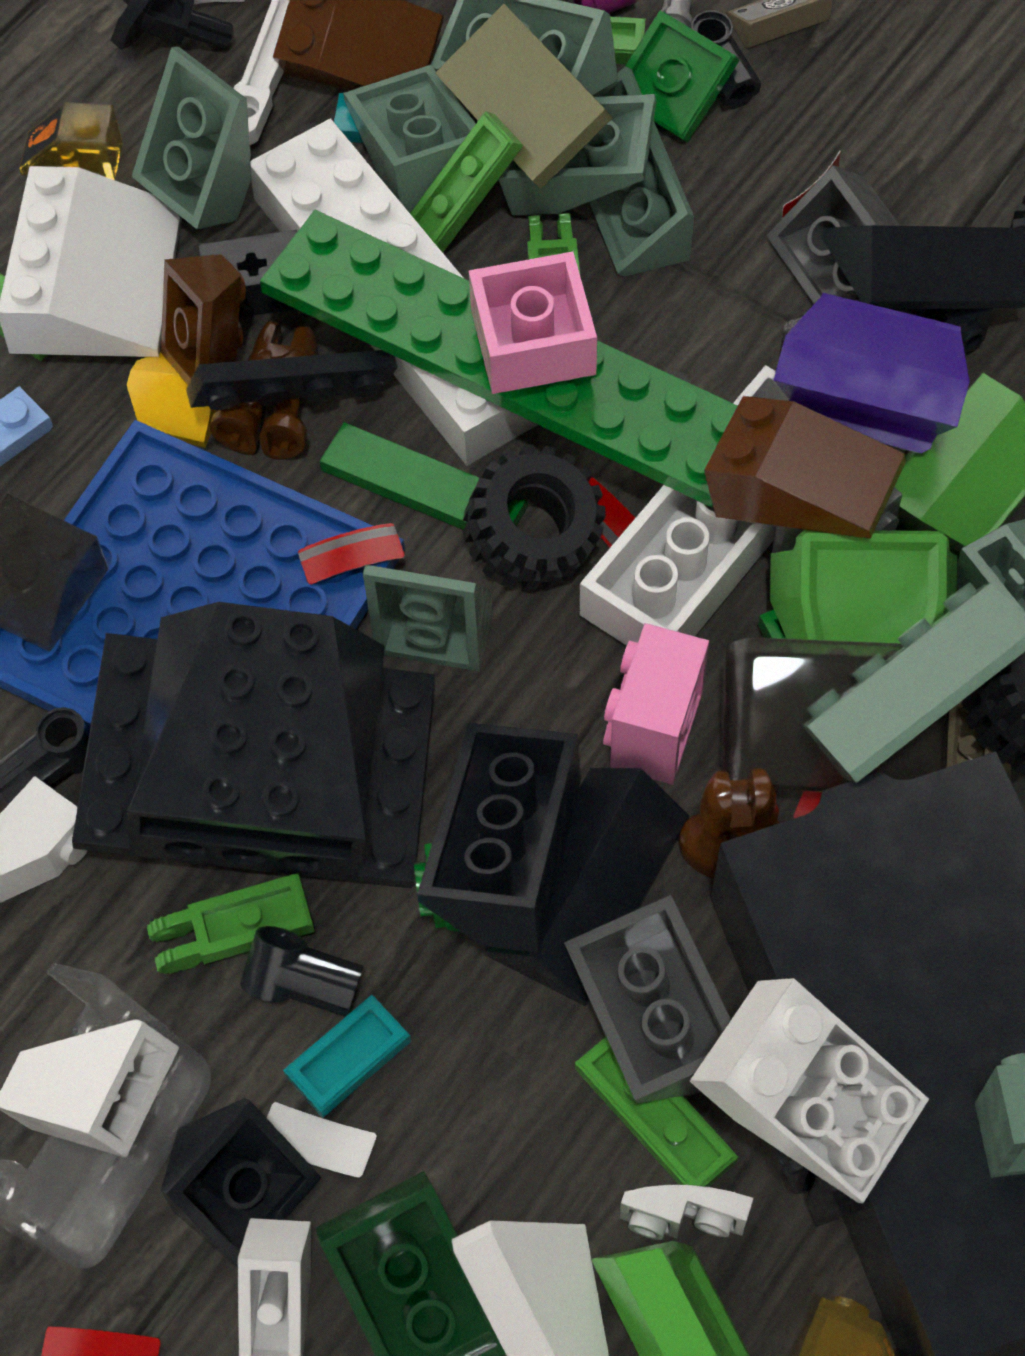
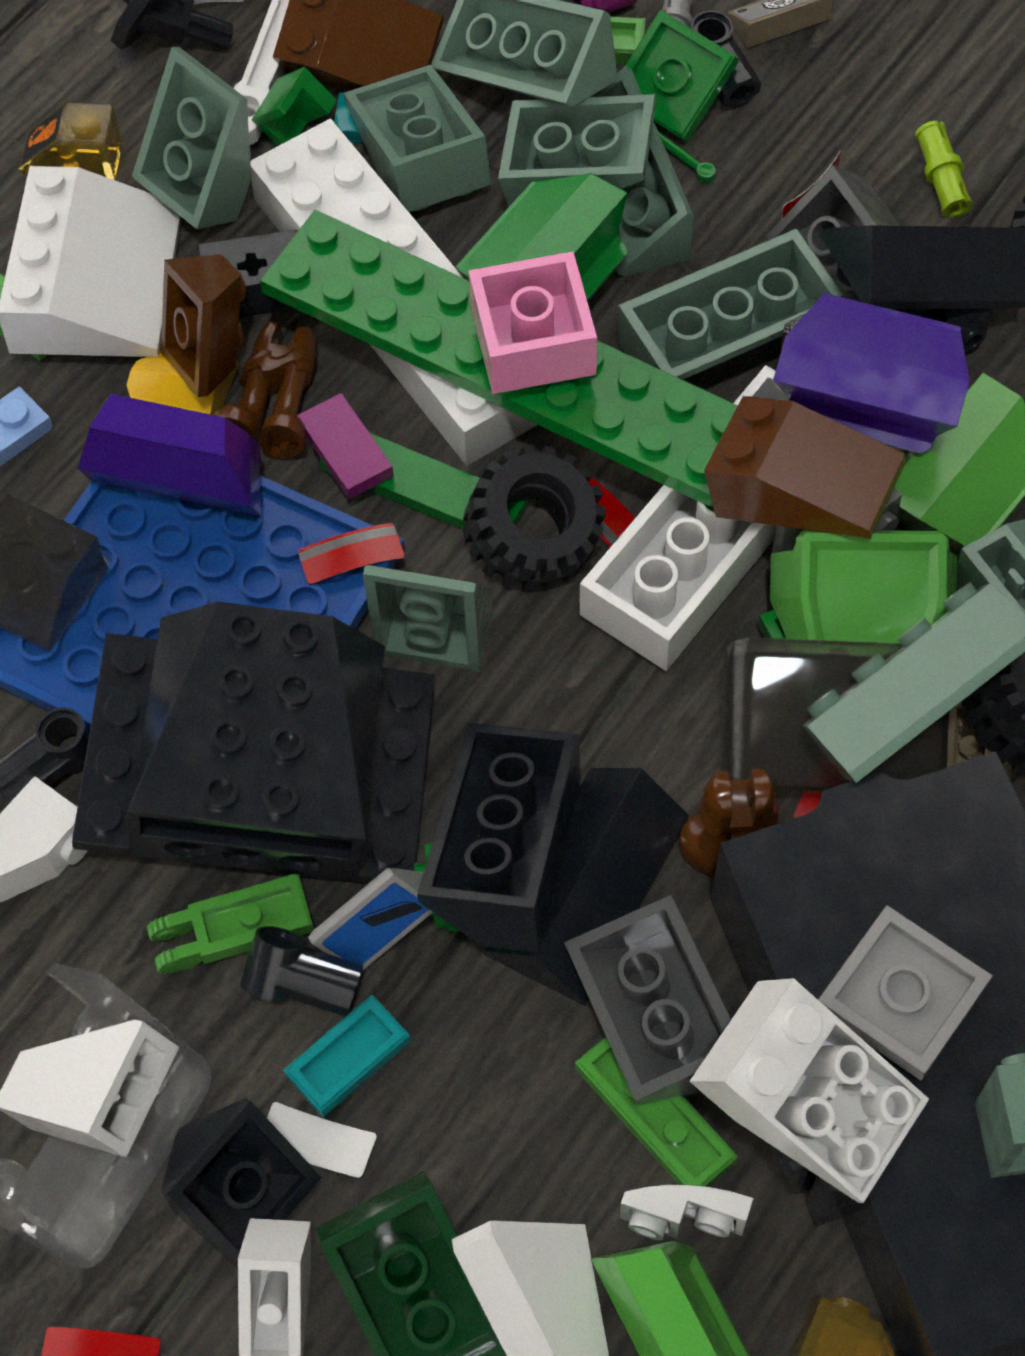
black plate [186,350,398,410] -> none
bright green tile [410,111,523,253] -> none
olive tile [435,4,613,189] -> none
bright pink brick [603,623,709,785] -> none
none -> dark purple helmet [77,394,261,517]
none -> green panel [252,67,337,146]
none -> magenta tile [297,393,394,499]
none -> slope [308,868,433,971]
none -> green helmet [456,173,628,302]
none -> sand green slope [617,229,845,380]
none -> green hinge [658,131,716,184]
none -> light grey plate [818,905,993,1081]
none -> lime pin [915,121,973,218]

